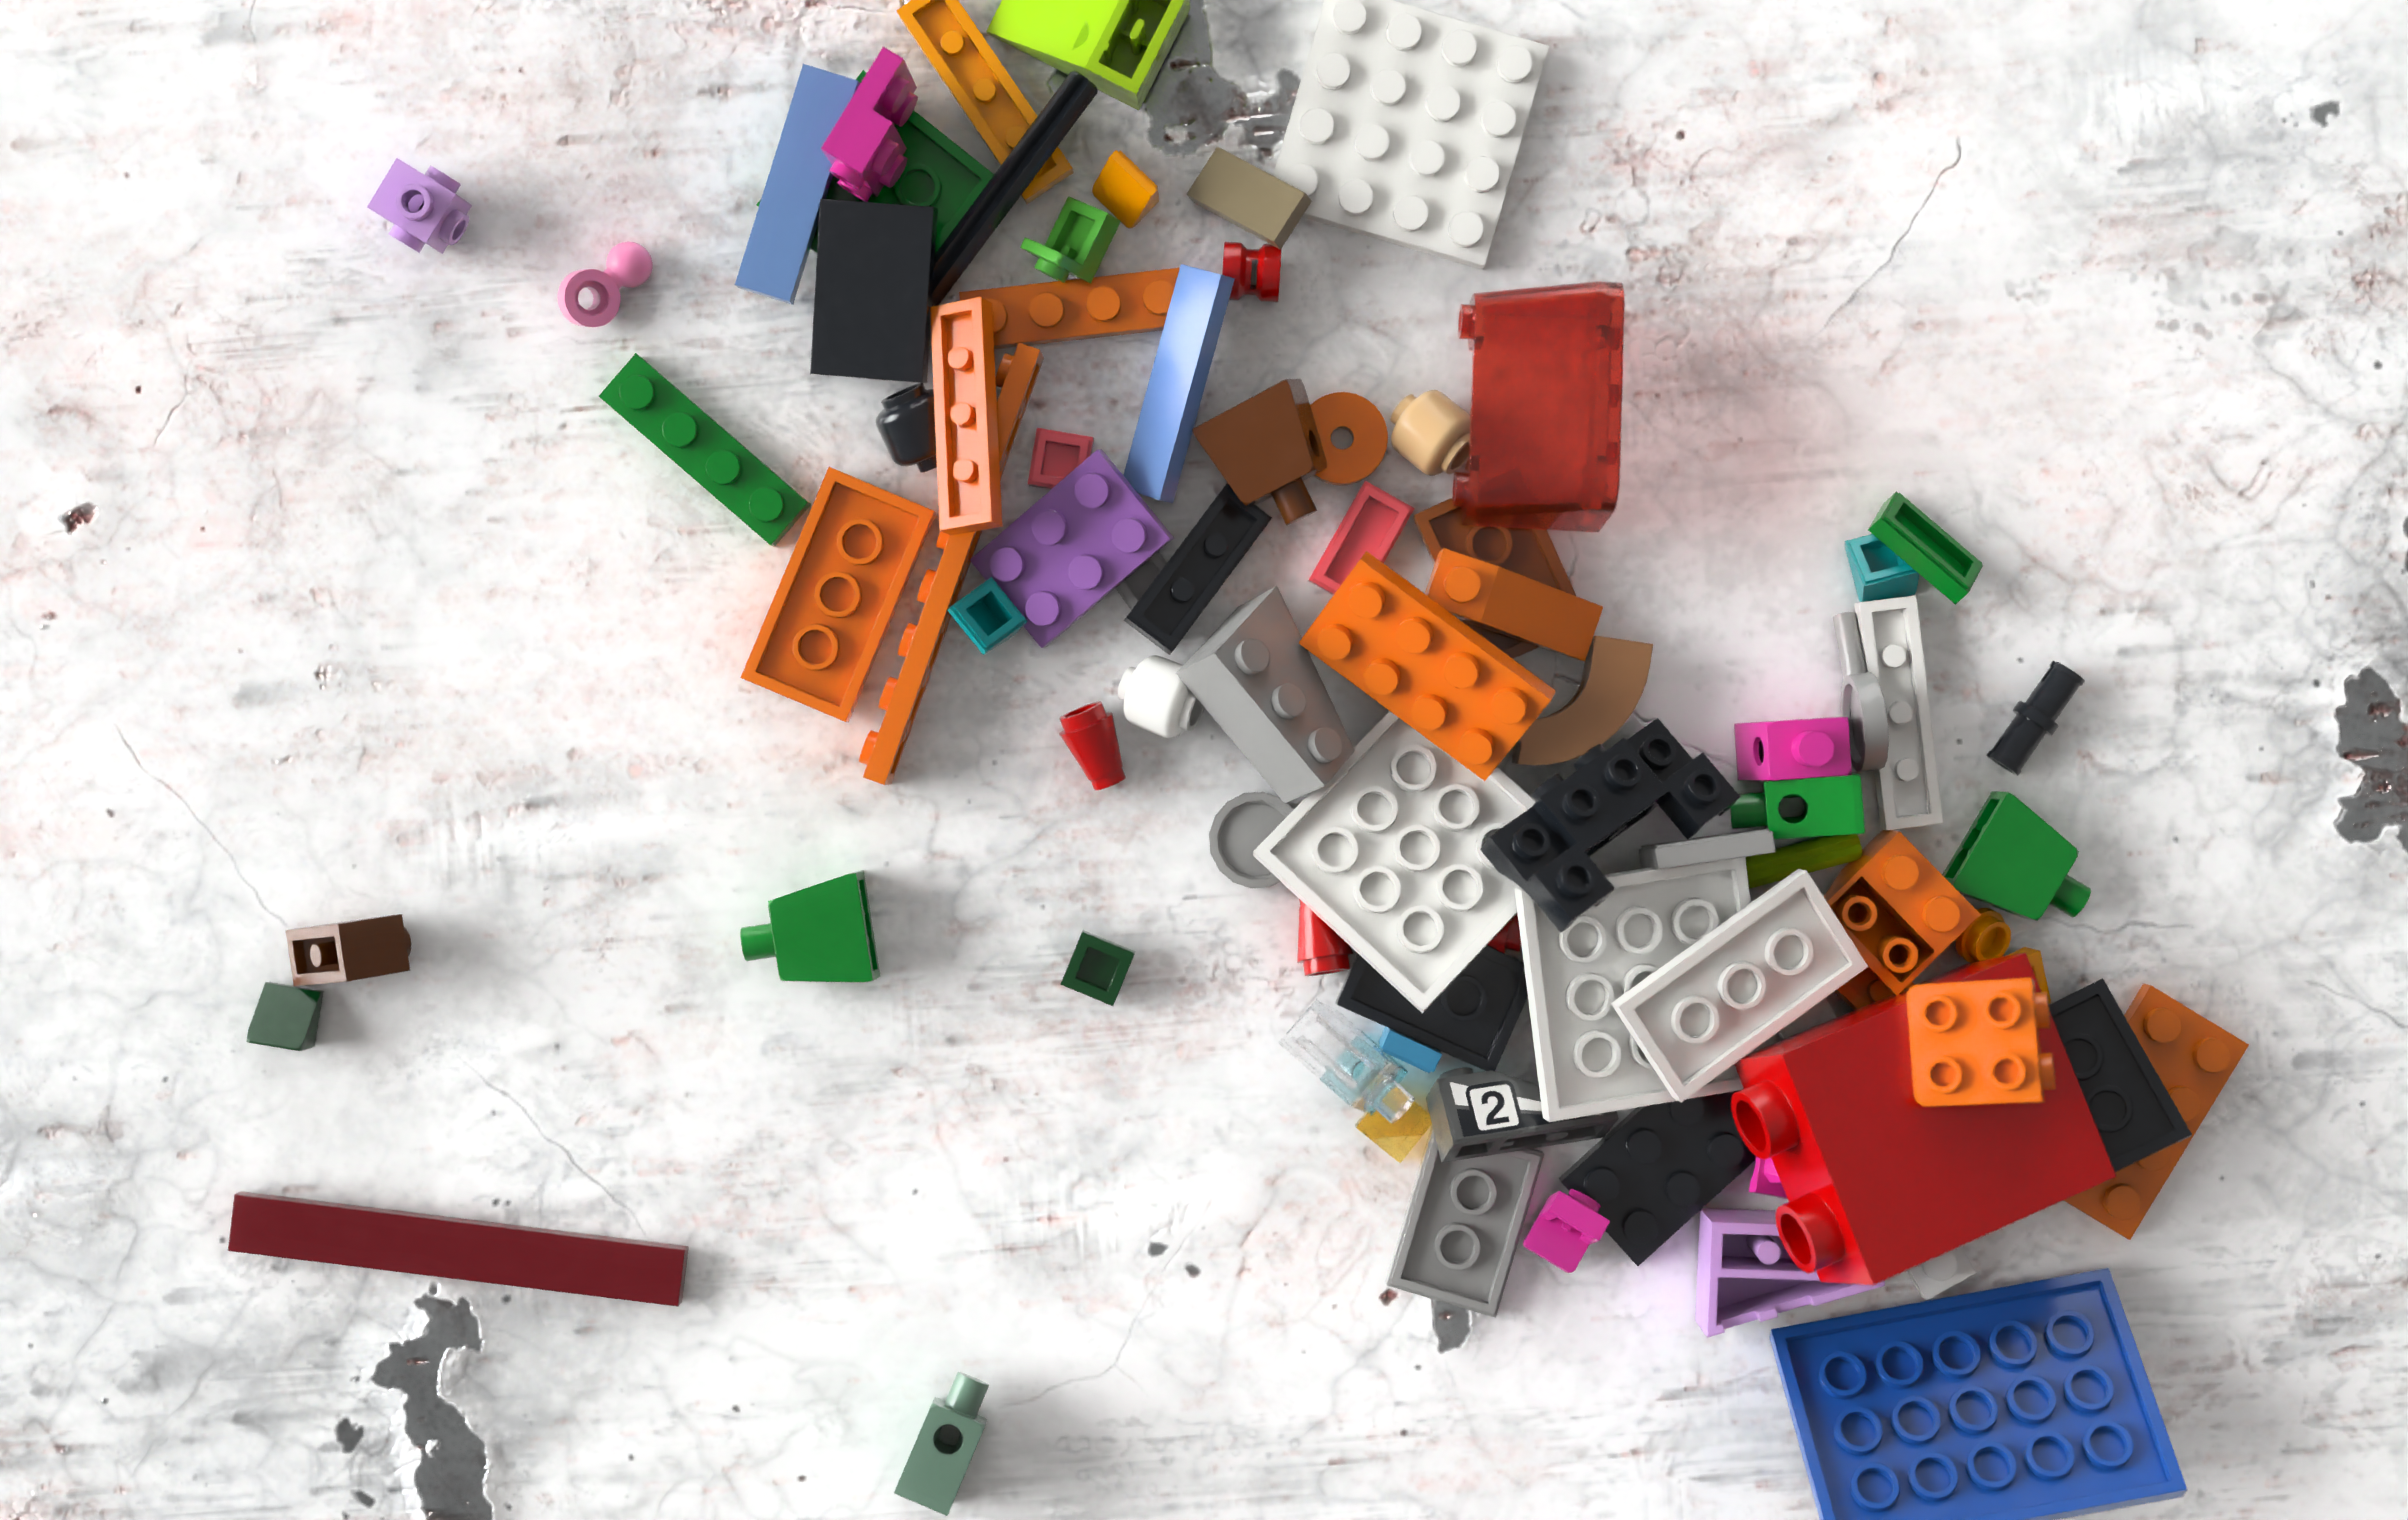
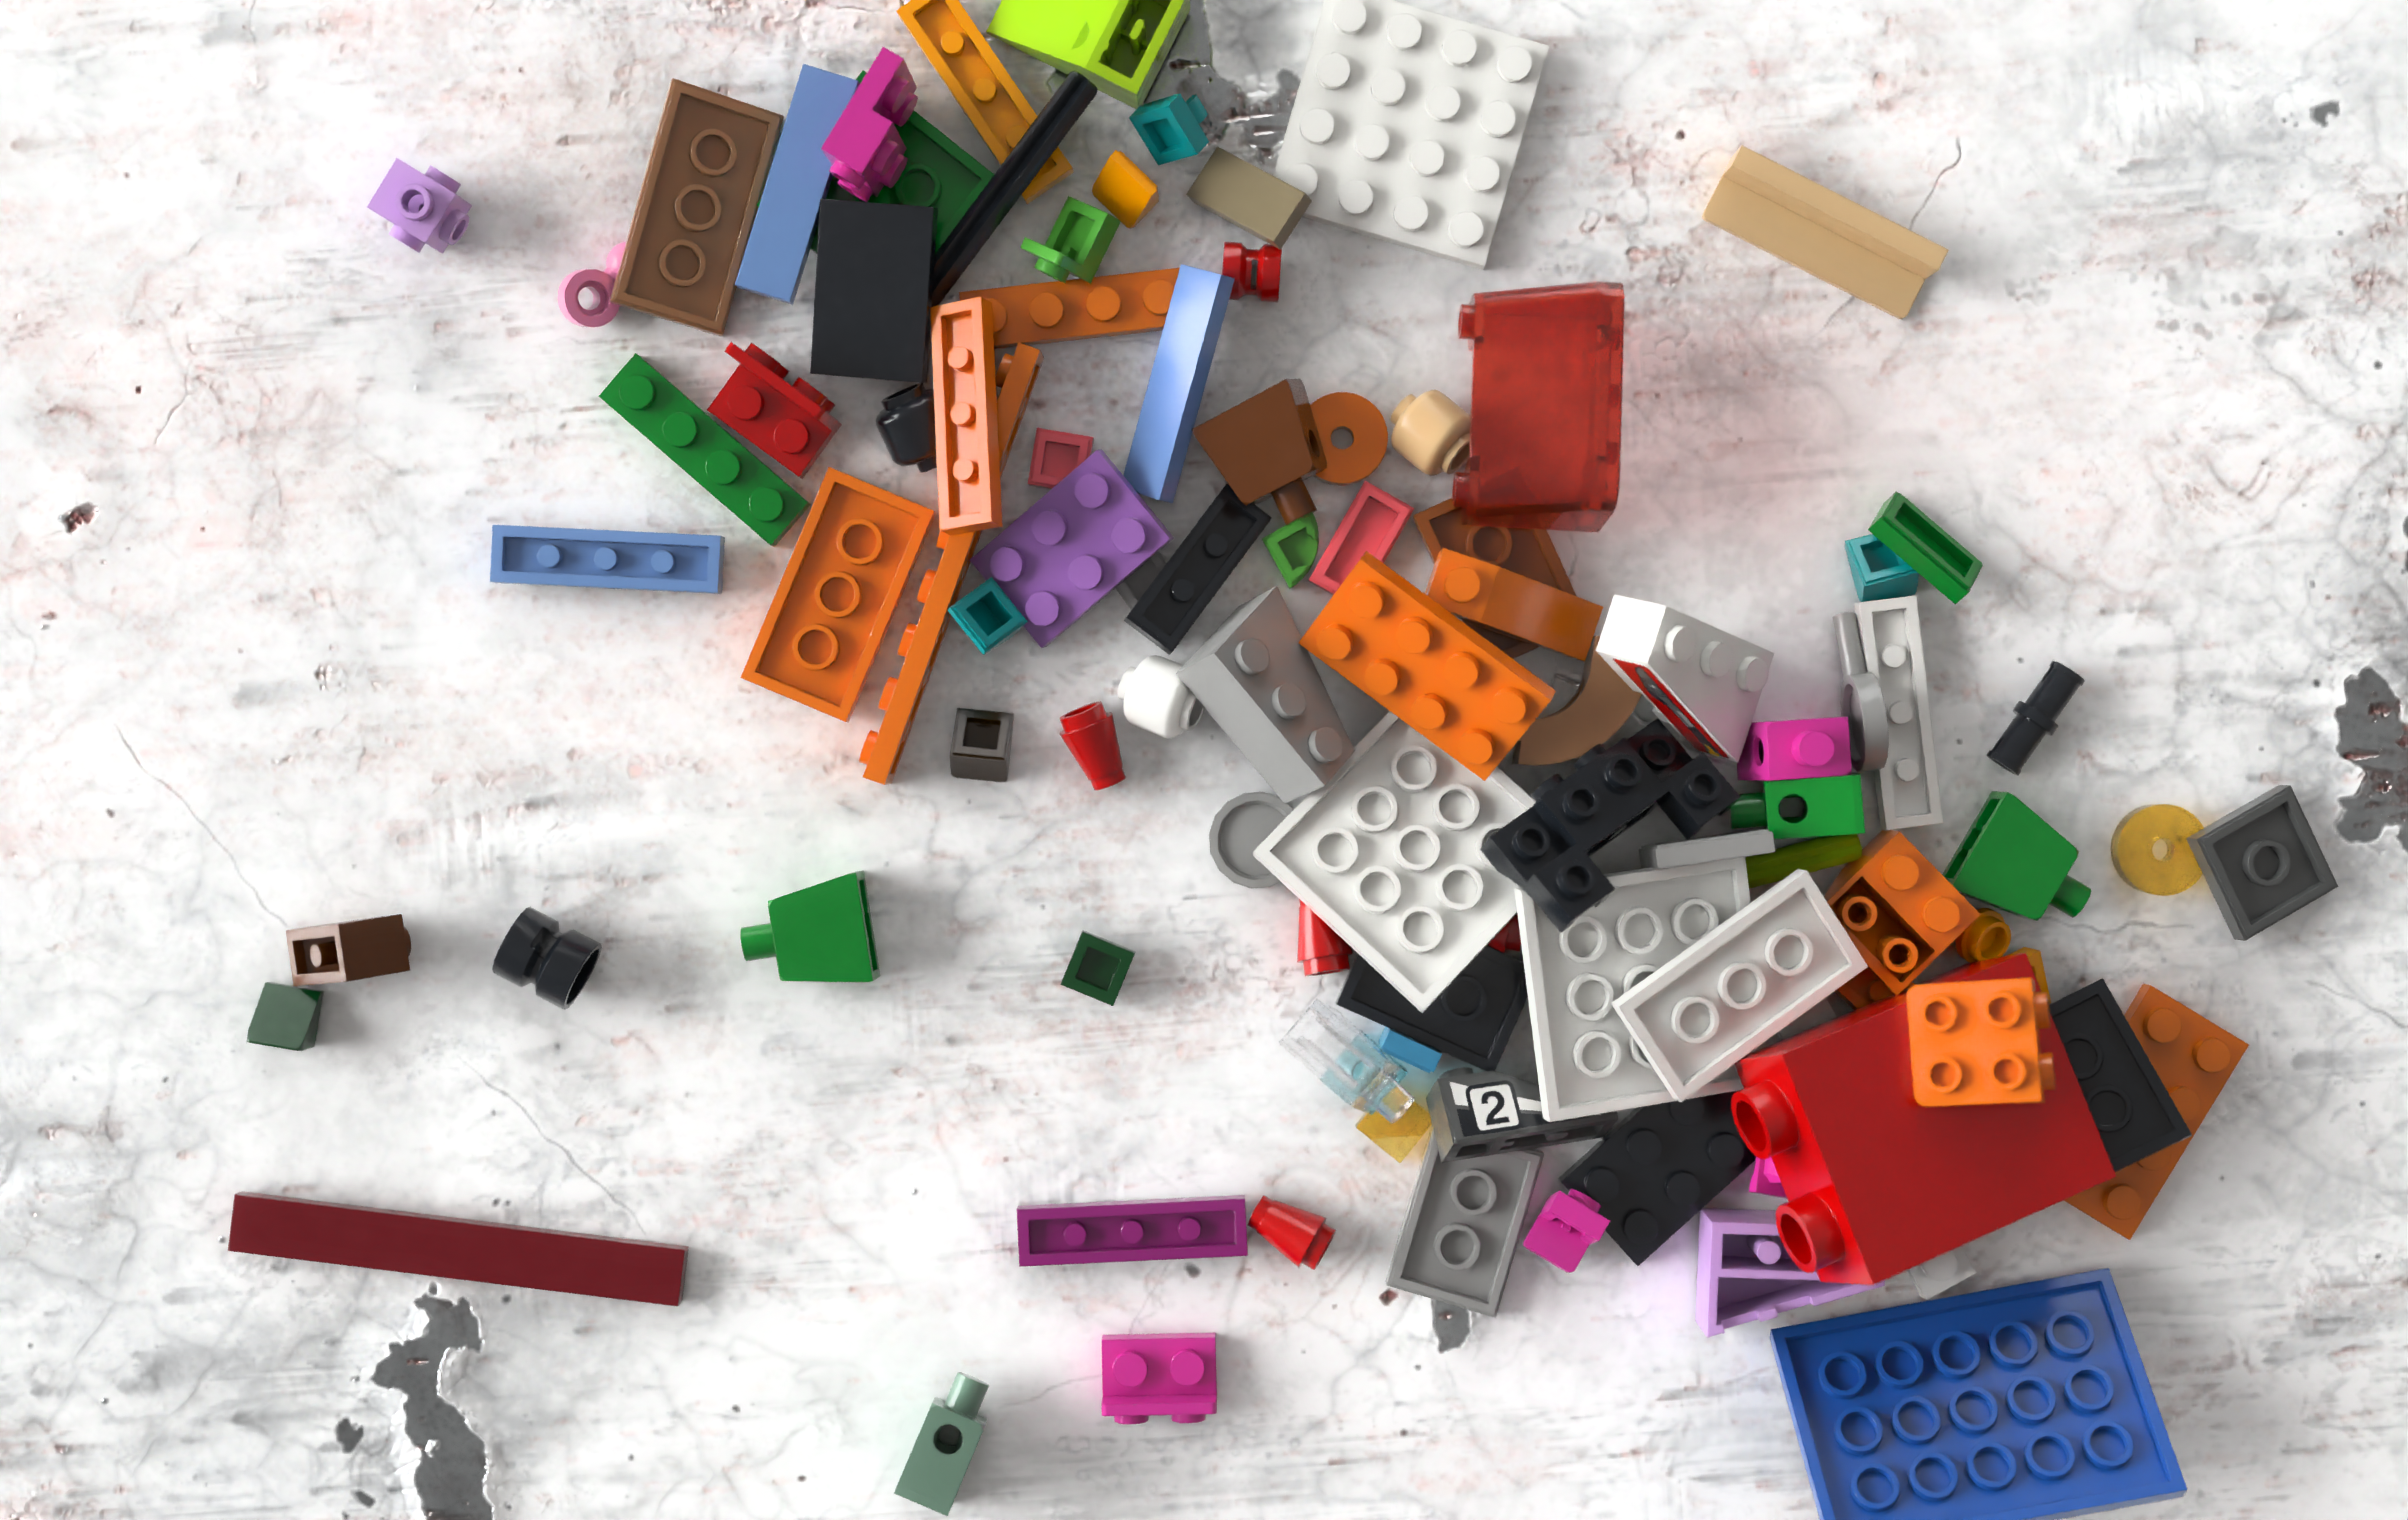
none -> medium blue plate [490,525,725,594]
none -> black wheel [492,907,602,1010]
none -> medium nougat tile [609,78,784,337]
none -> red bracket [707,342,842,479]
none -> dark brown slope [950,708,1014,782]
none -> magenta plate [1016,1195,1248,1267]
none -> dark pink bracket [1101,1333,1217,1424]
none -> teal tile [1129,93,1209,165]
none -> red cone [1247,1196,1336,1270]
none -> bright green tile [1262,513,1319,589]
none -> white wedge [1596,595,1774,763]
none -> tan panel [1702,145,1949,319]
none -> clear yellow piece [2111,804,2204,896]
none -> dark grey tile [2186,785,2338,941]

